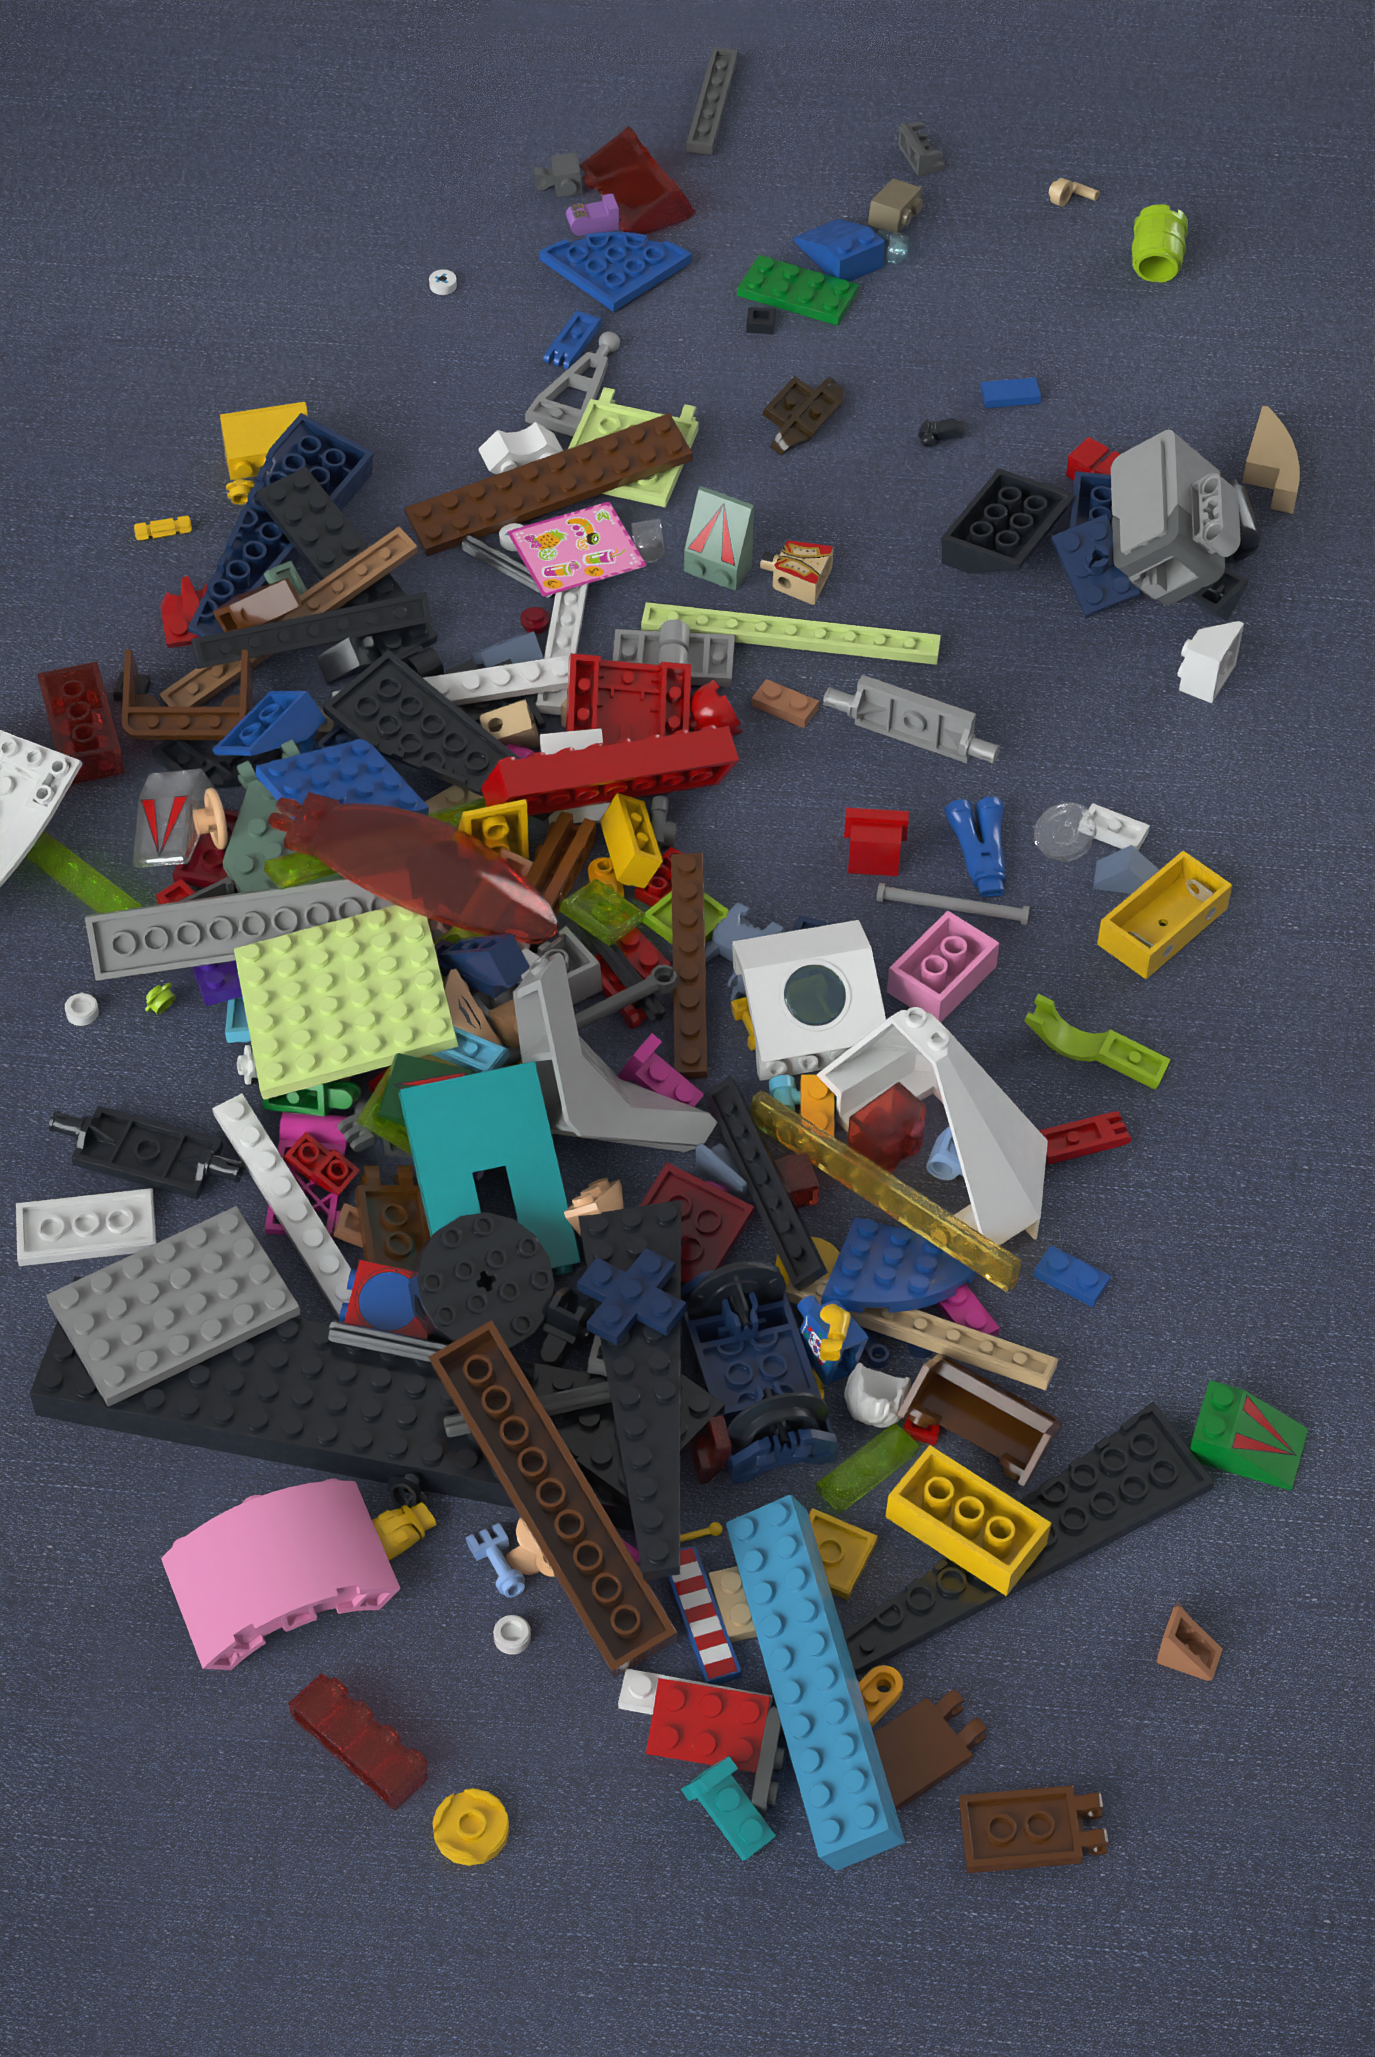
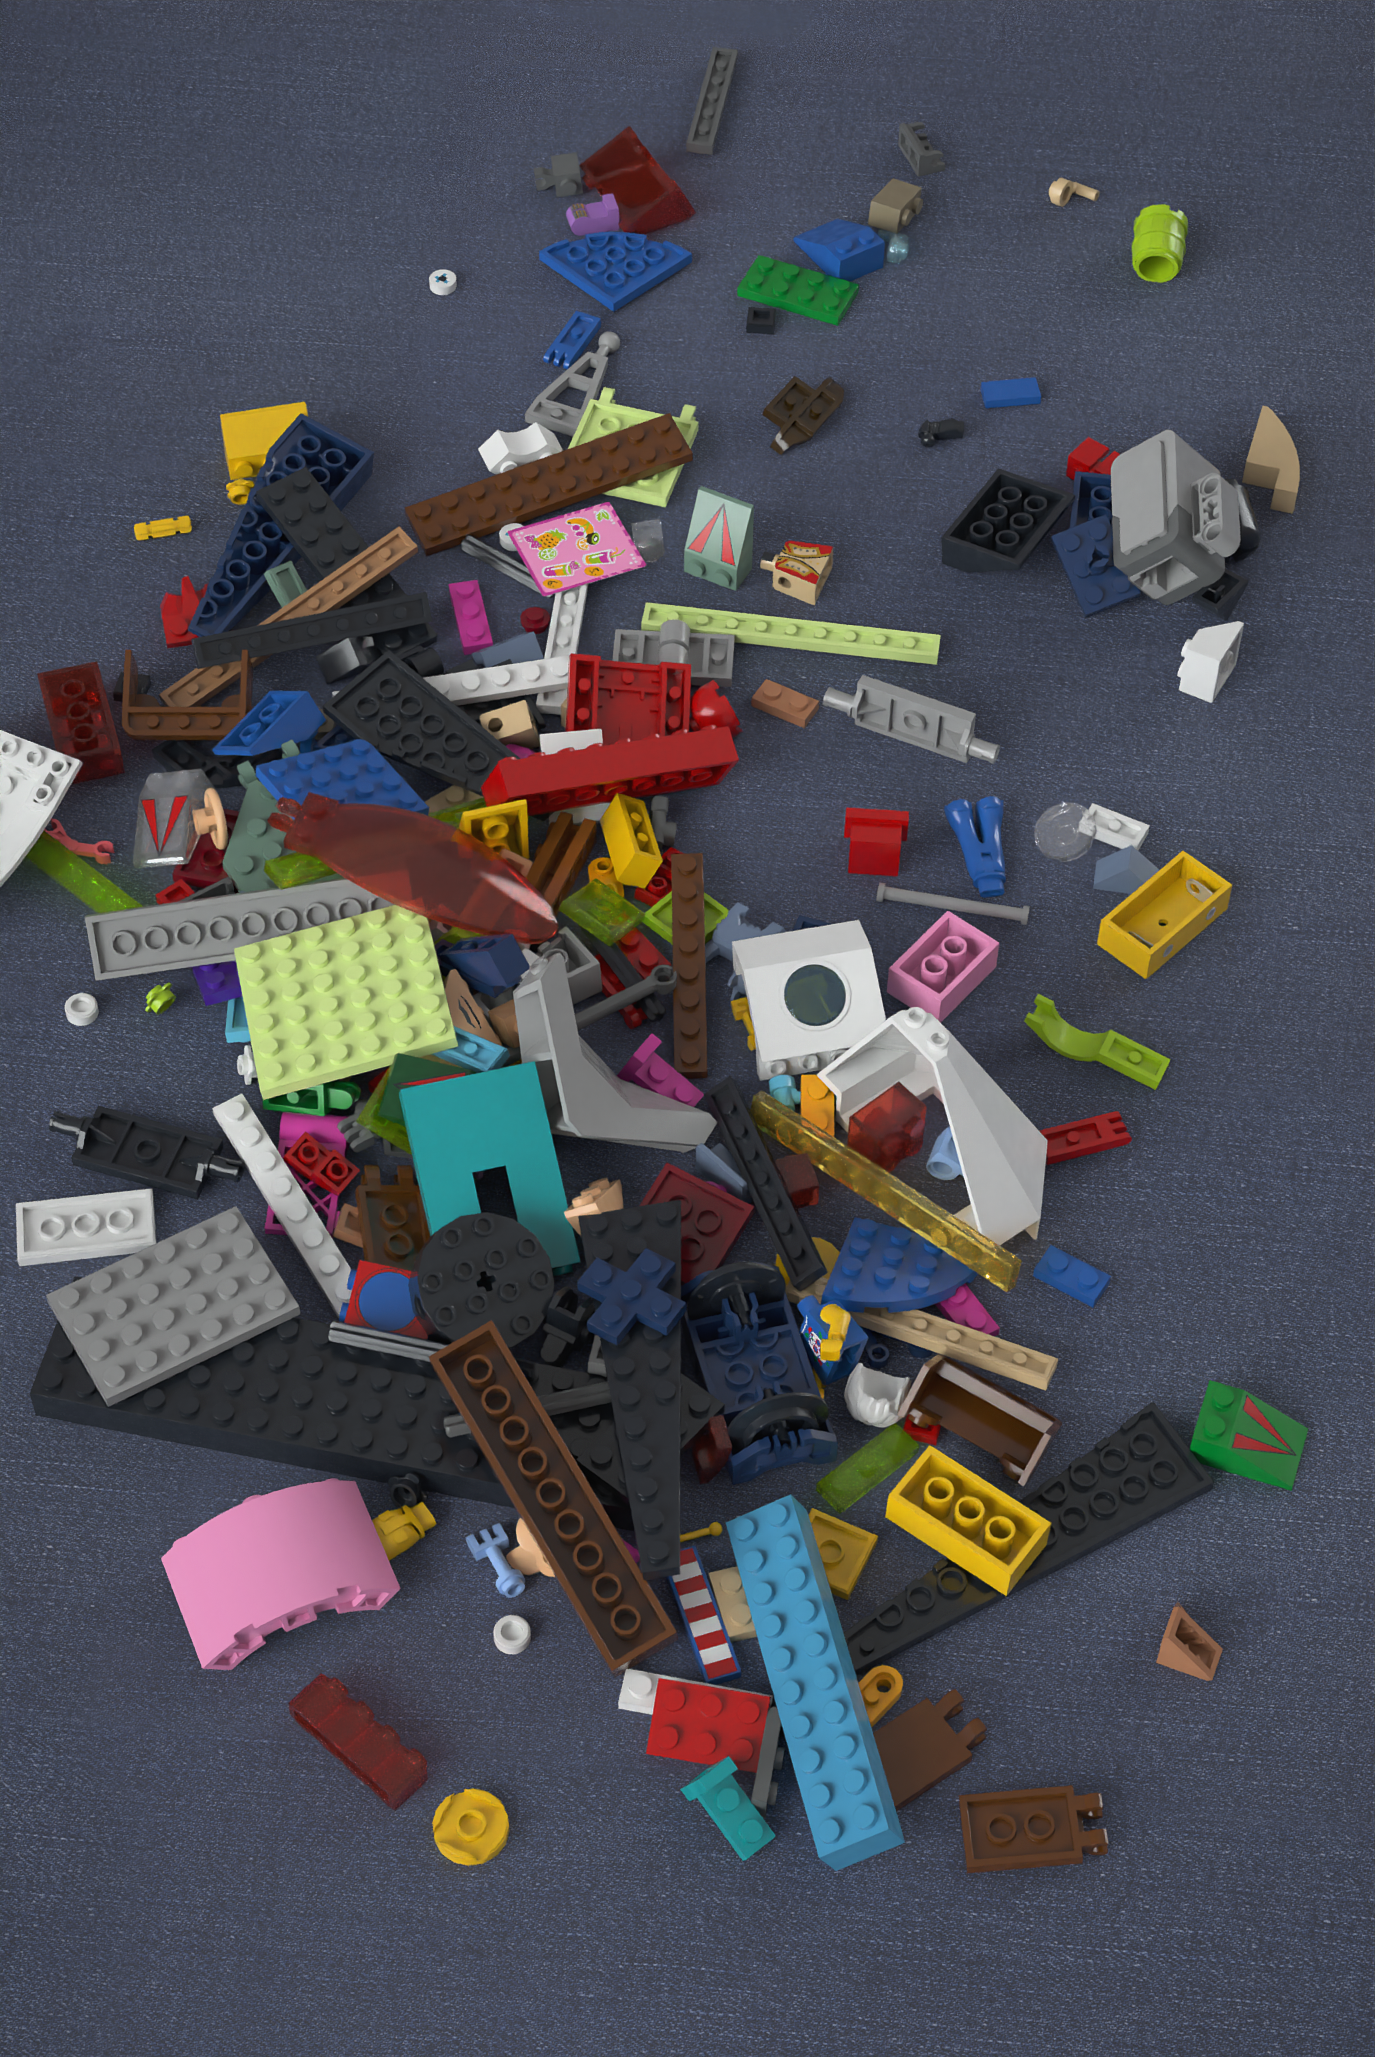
slope [213,578,303,632] -> none
none -> coral piece [42,818,114,864]
none -> dark pink plate [448,580,493,655]

